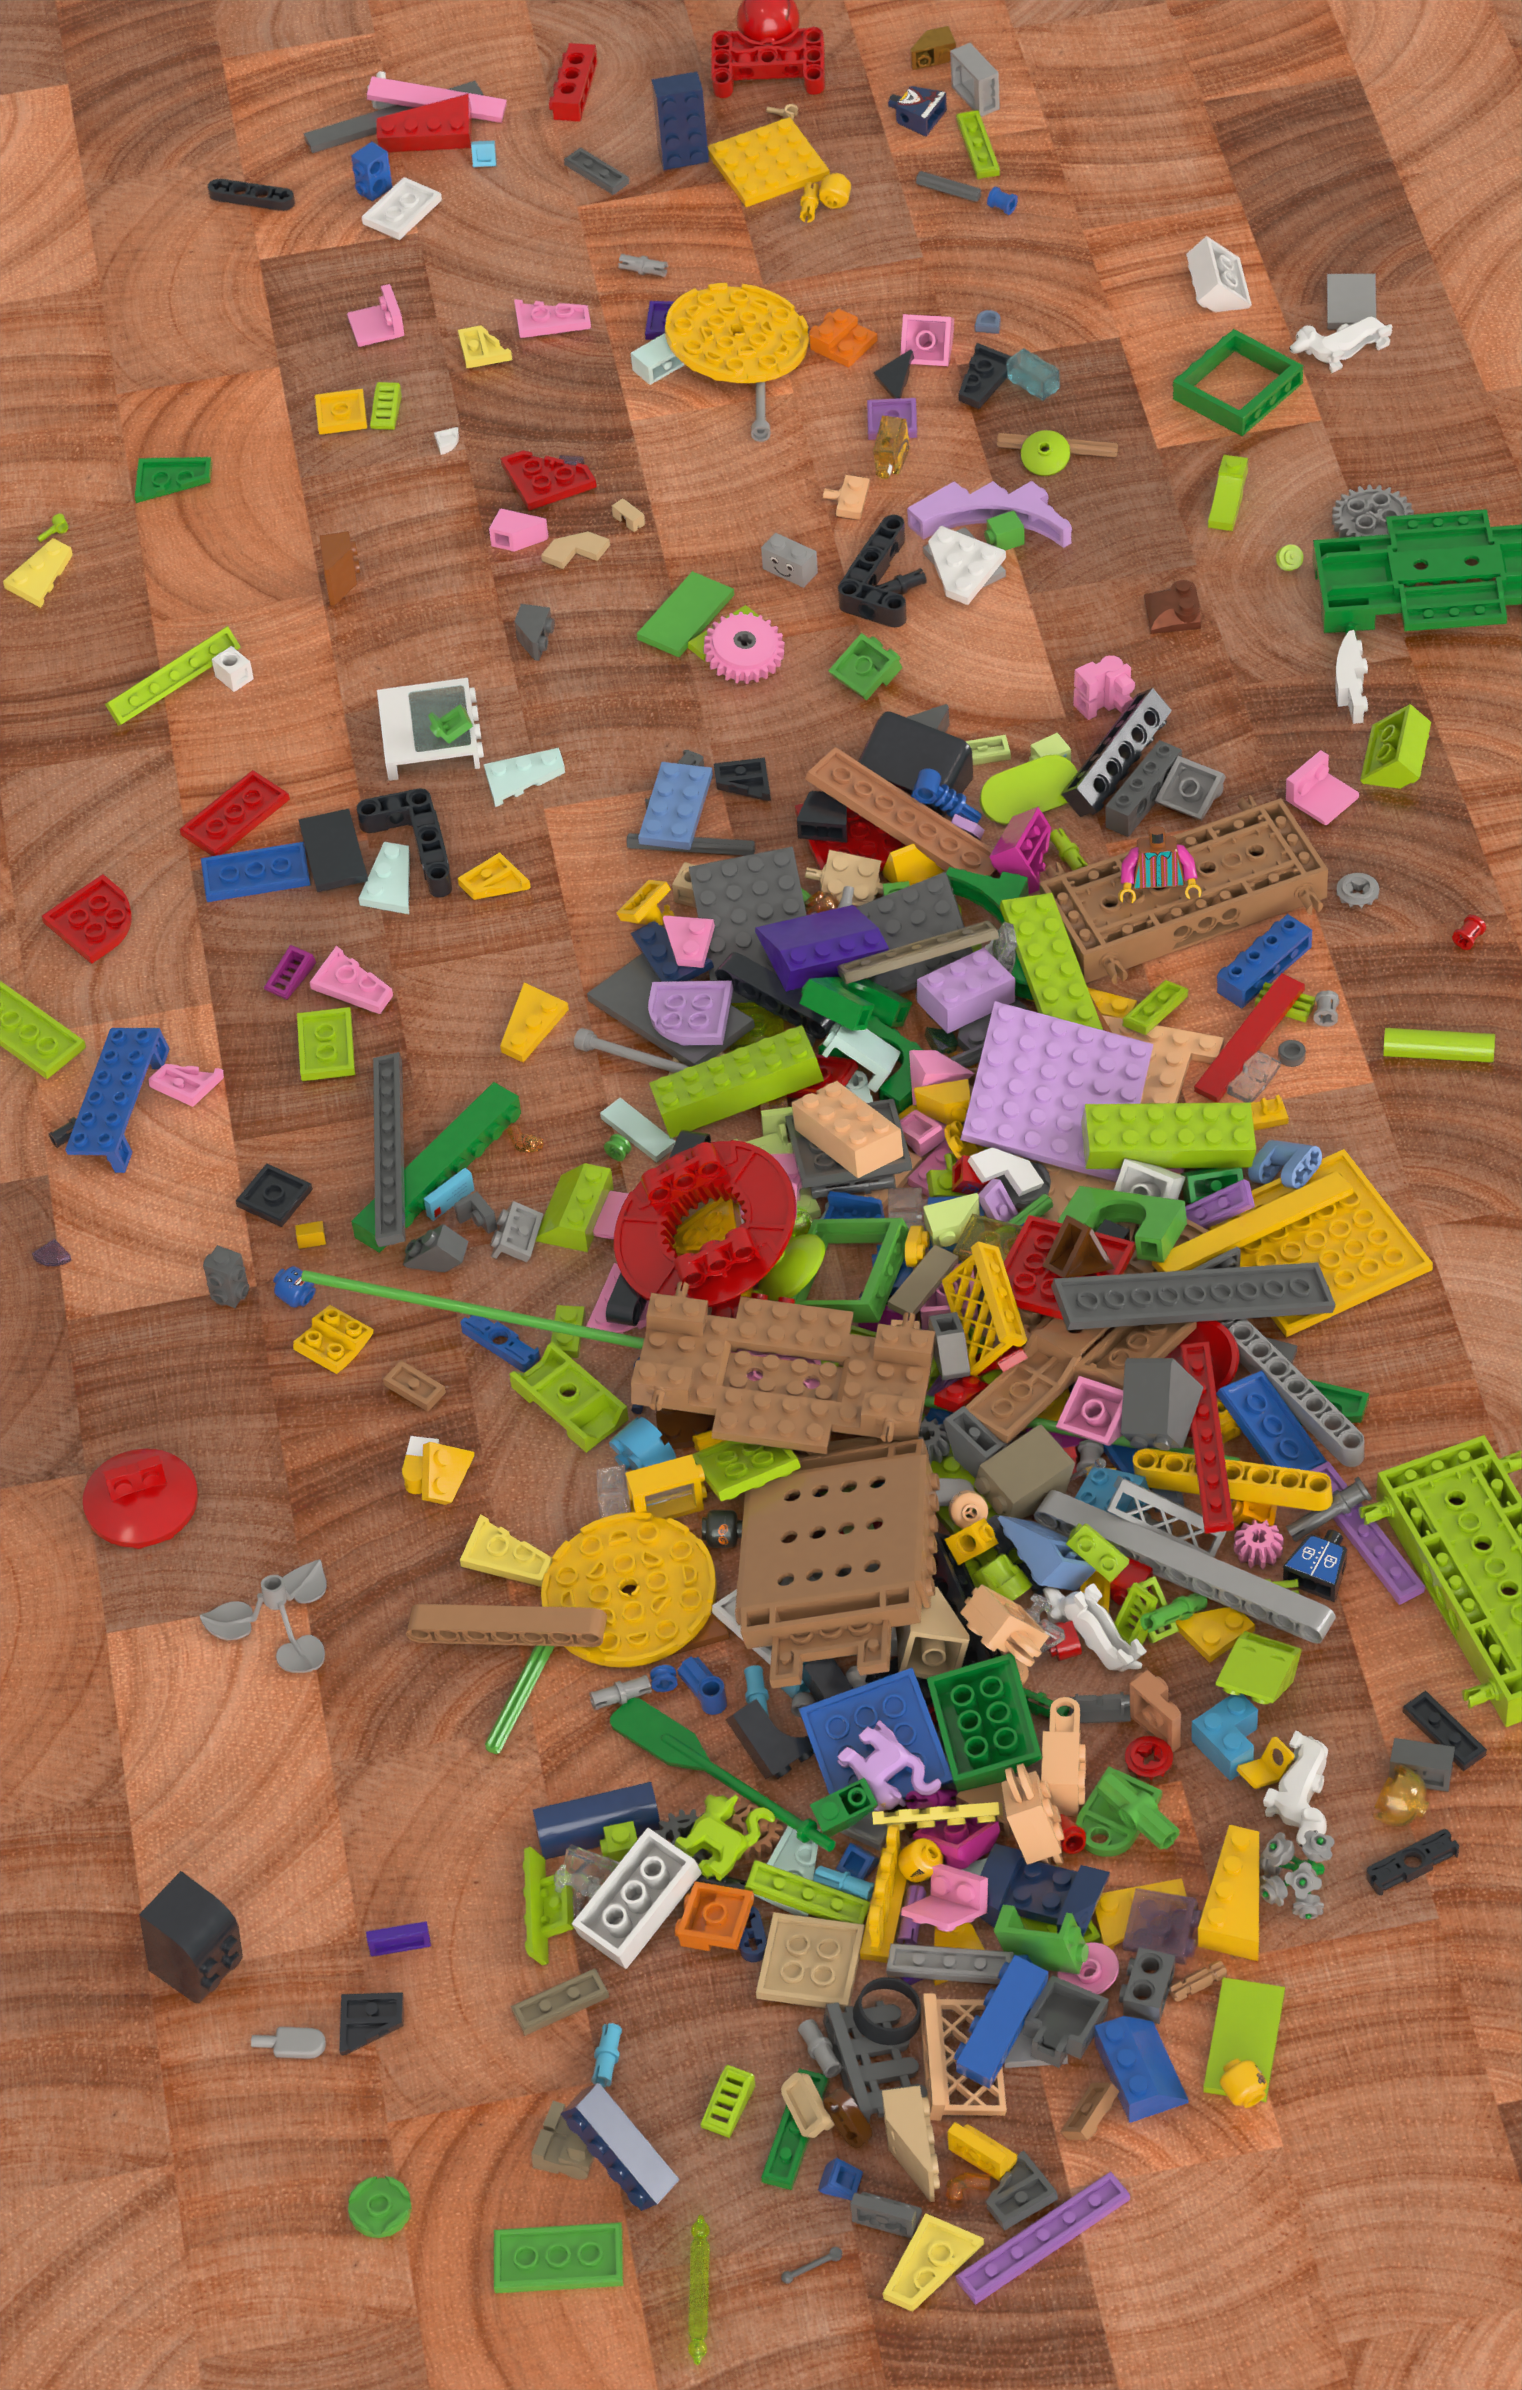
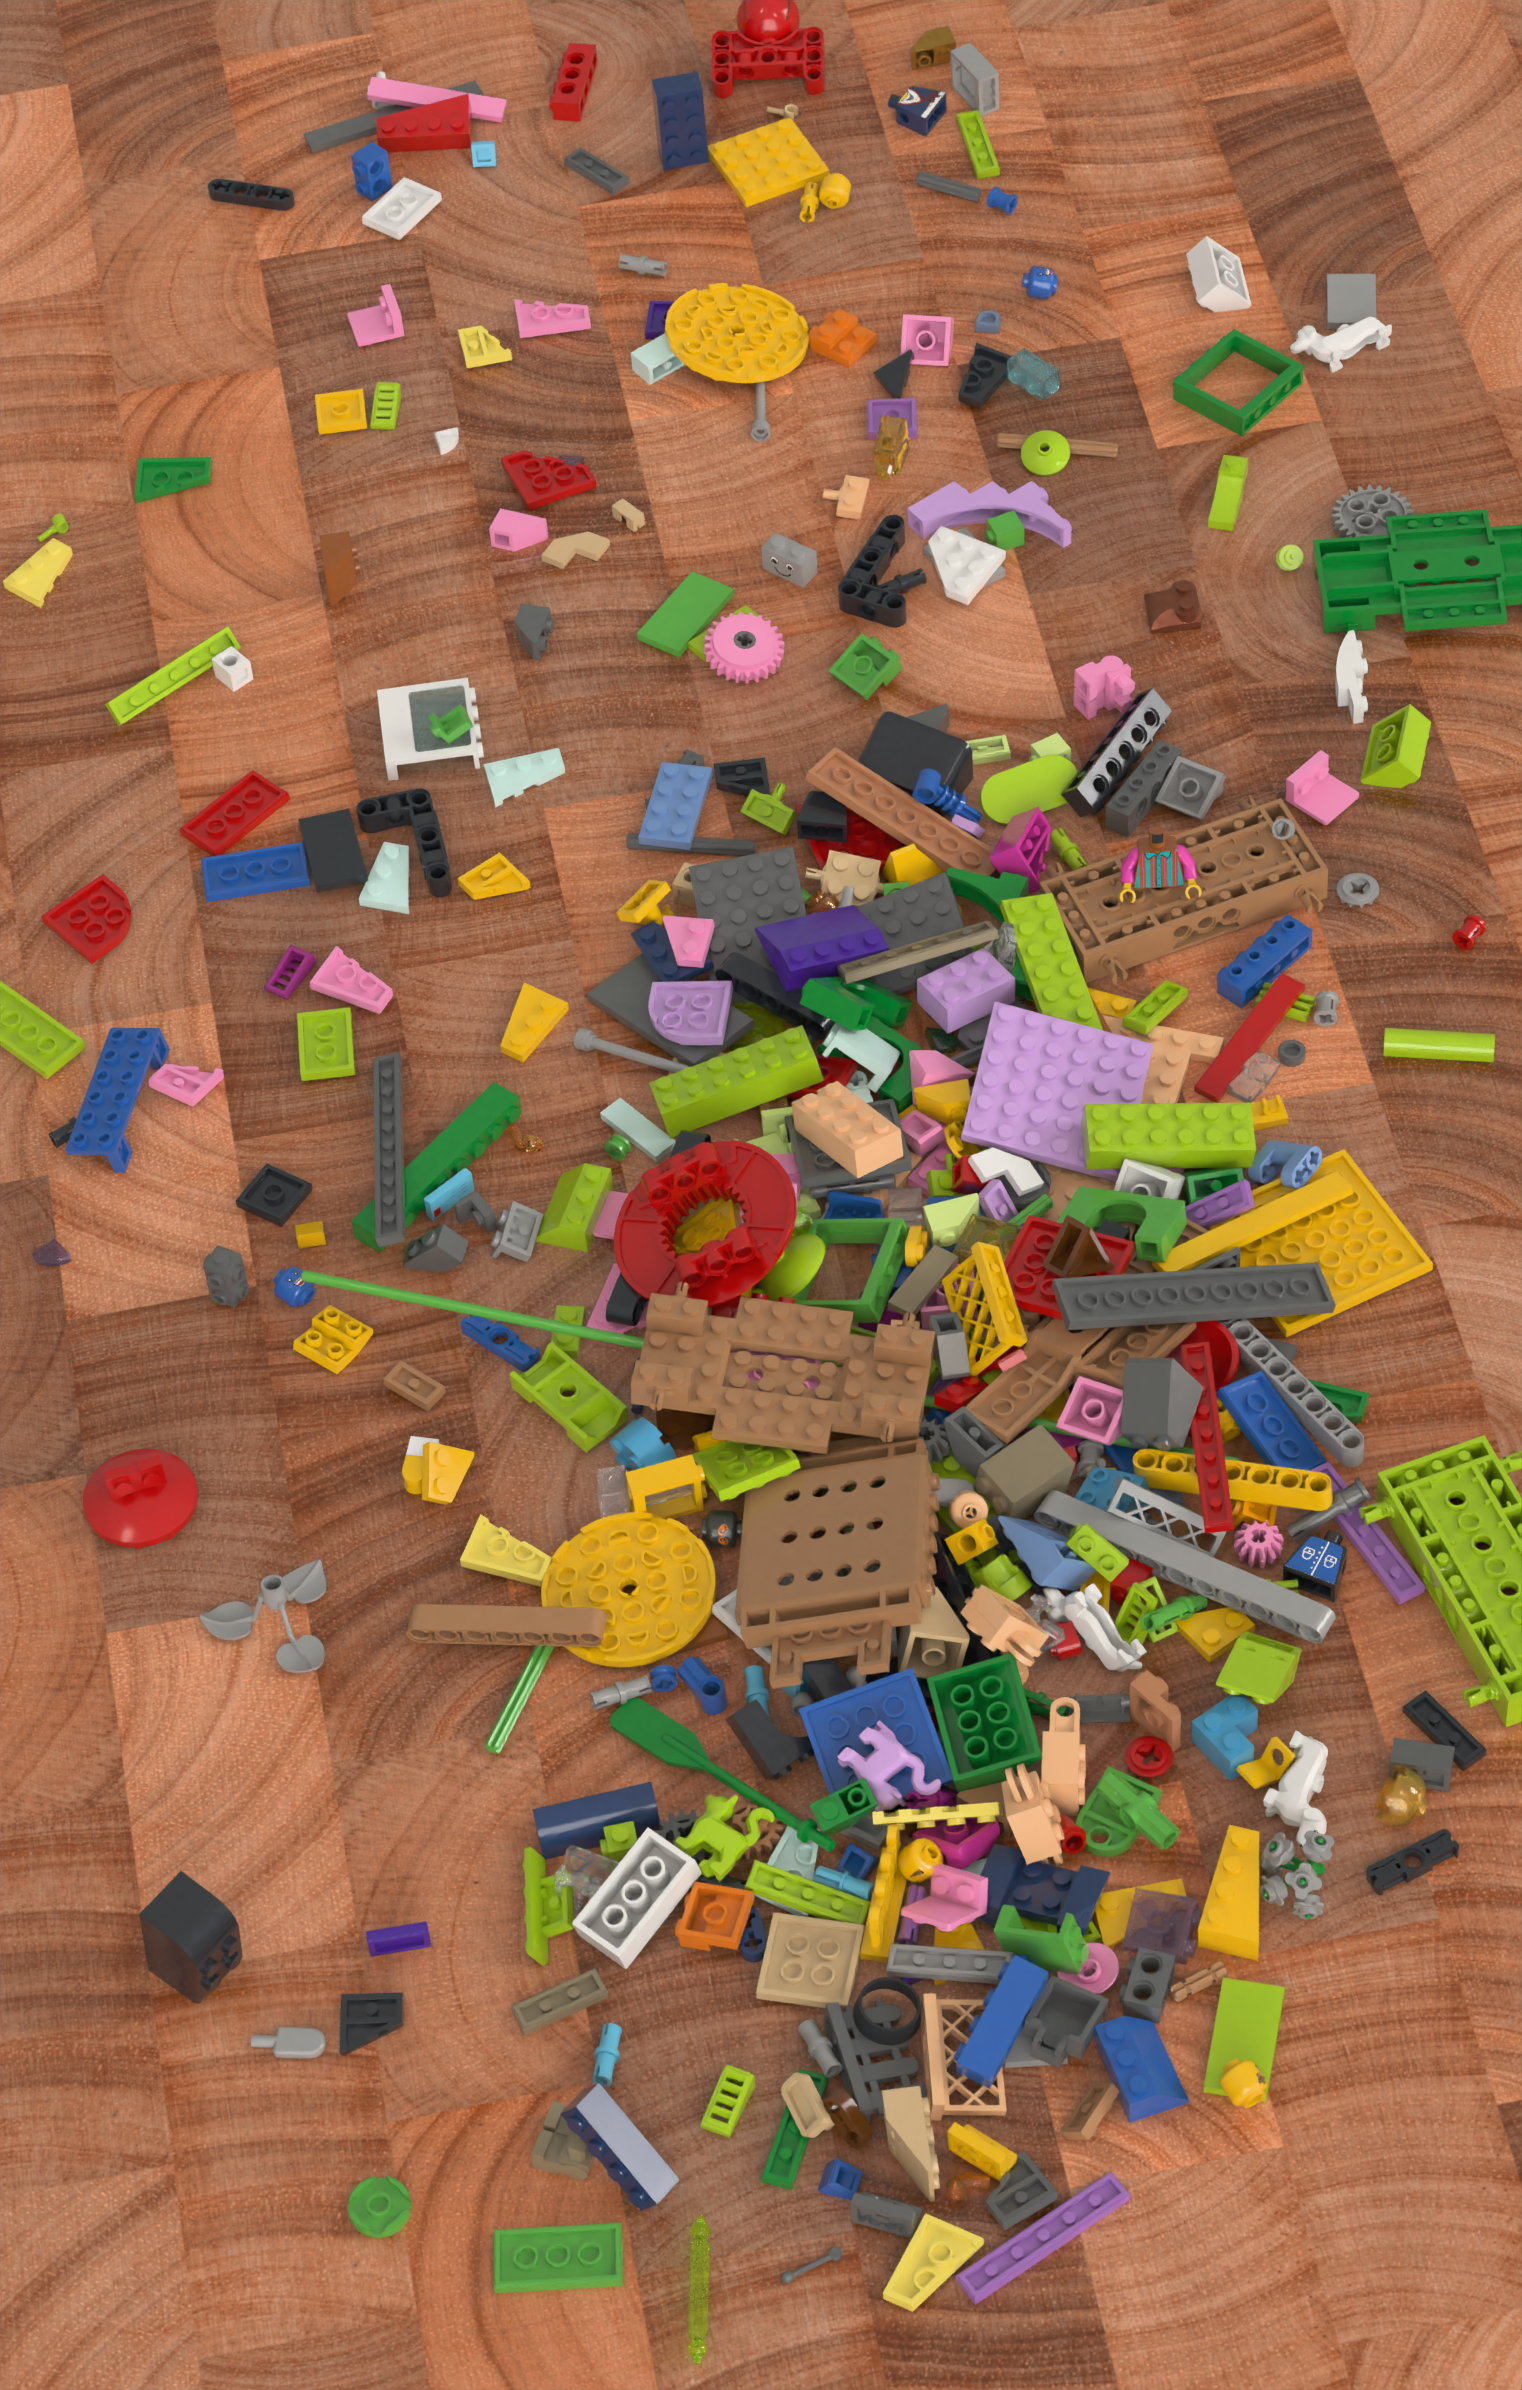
none -> lime plate [740,782,798,836]
none -> blue head [1022,266,1058,299]
none -> light grey hinge [1272,818,1295,840]

